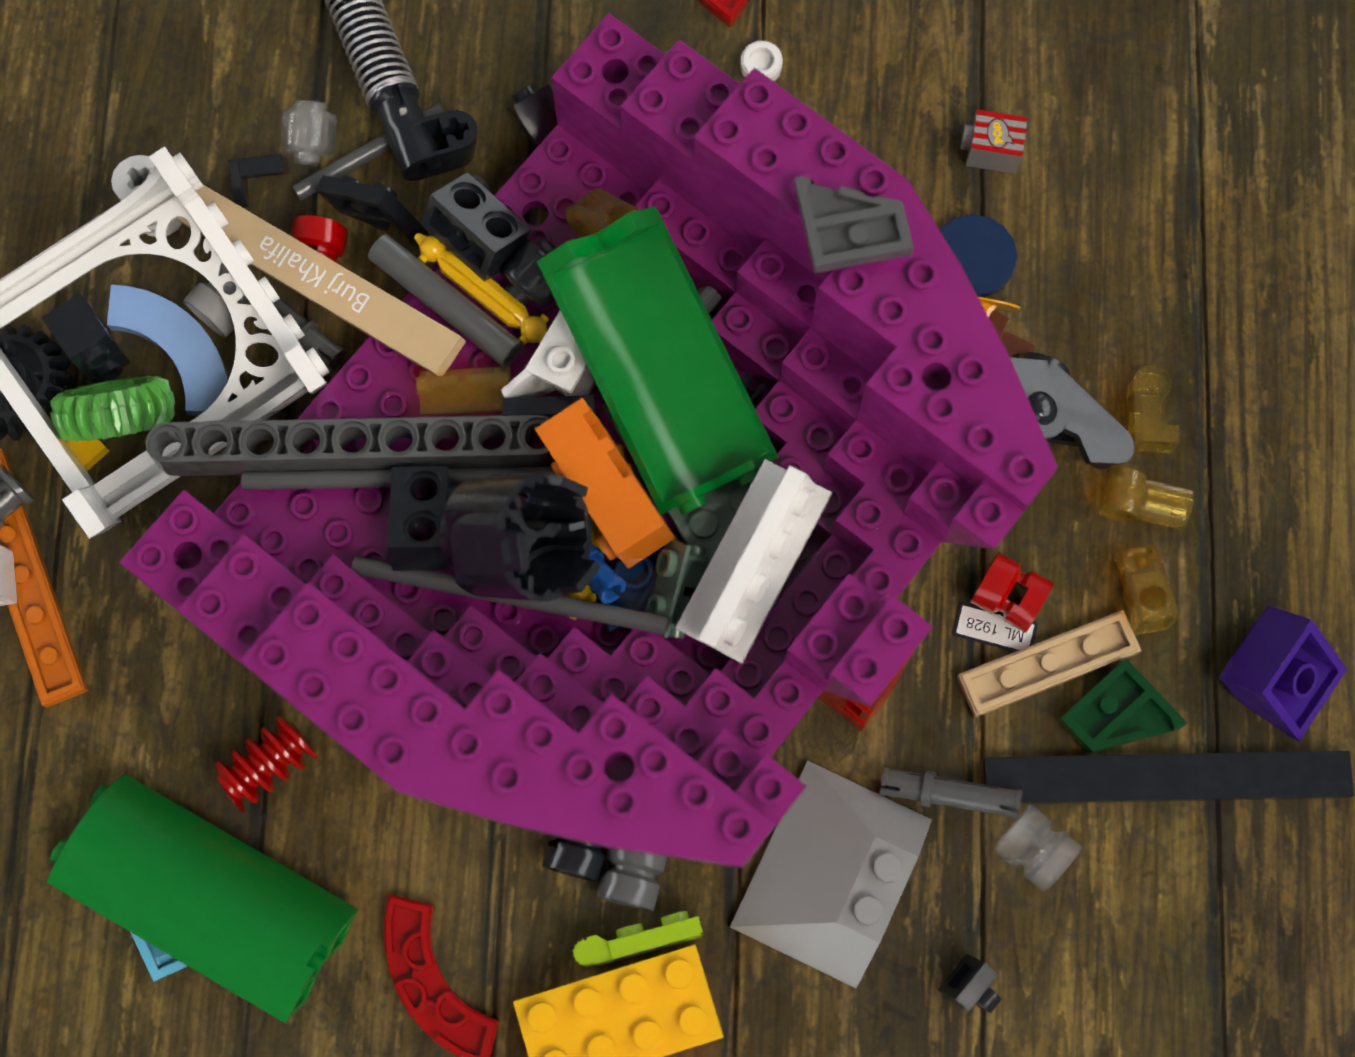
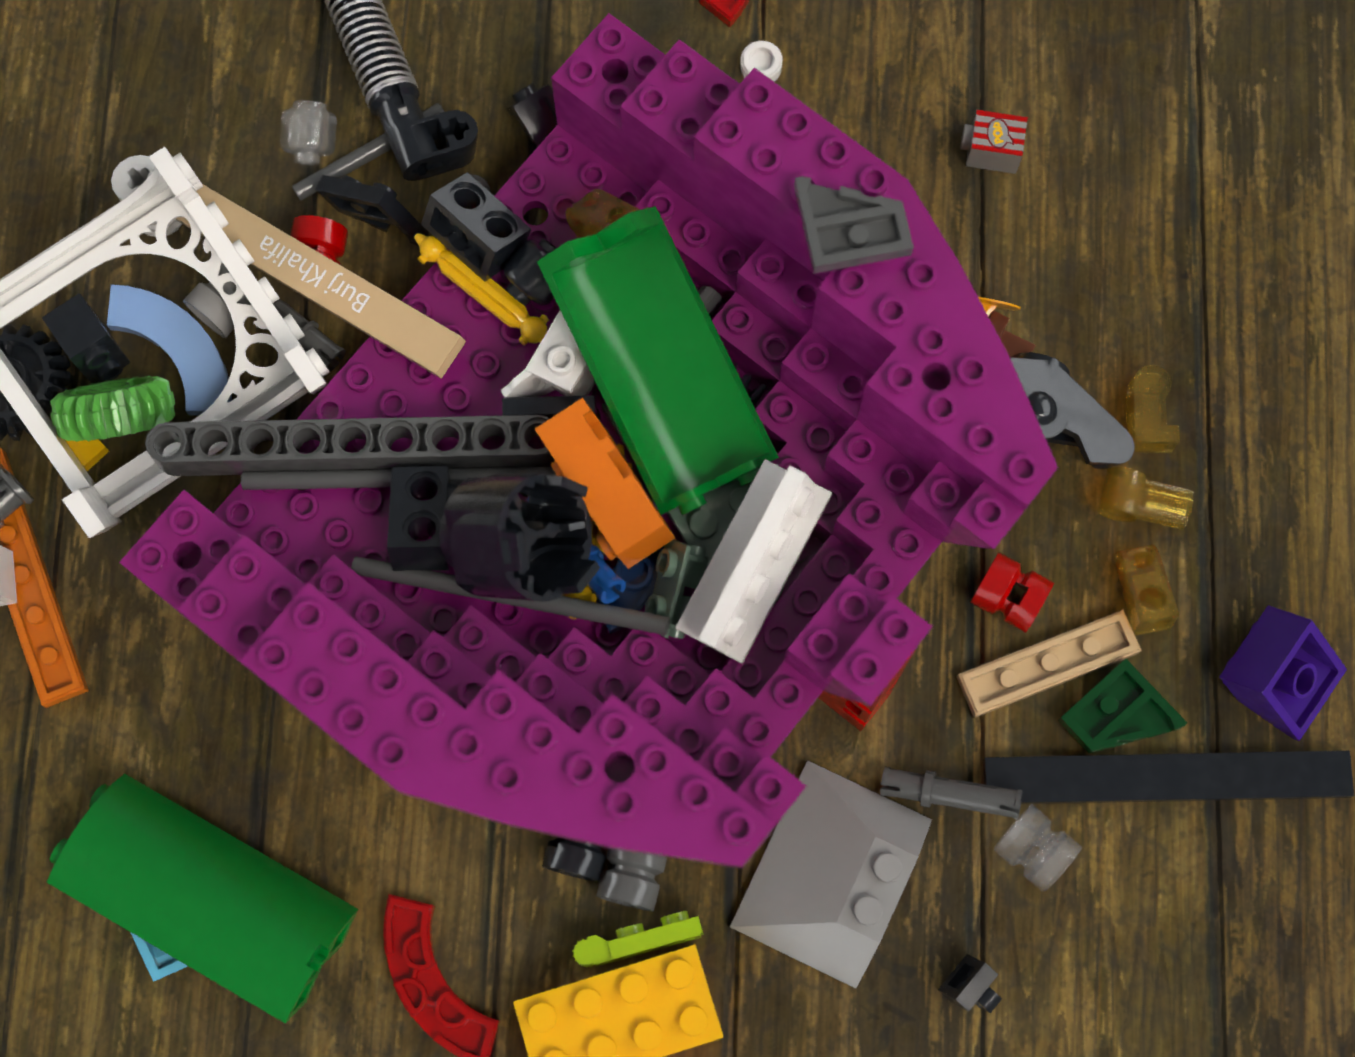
red piece [214,716,319,813] -> none
black tile [228,154,289,208] -> none
dark grey piece [368,234,523,367] -> none
clear yellow hinge [416,366,511,415] -> none
dark blue tile [940,214,1018,298] -> none
white sticker [953,602,1038,652] -> none

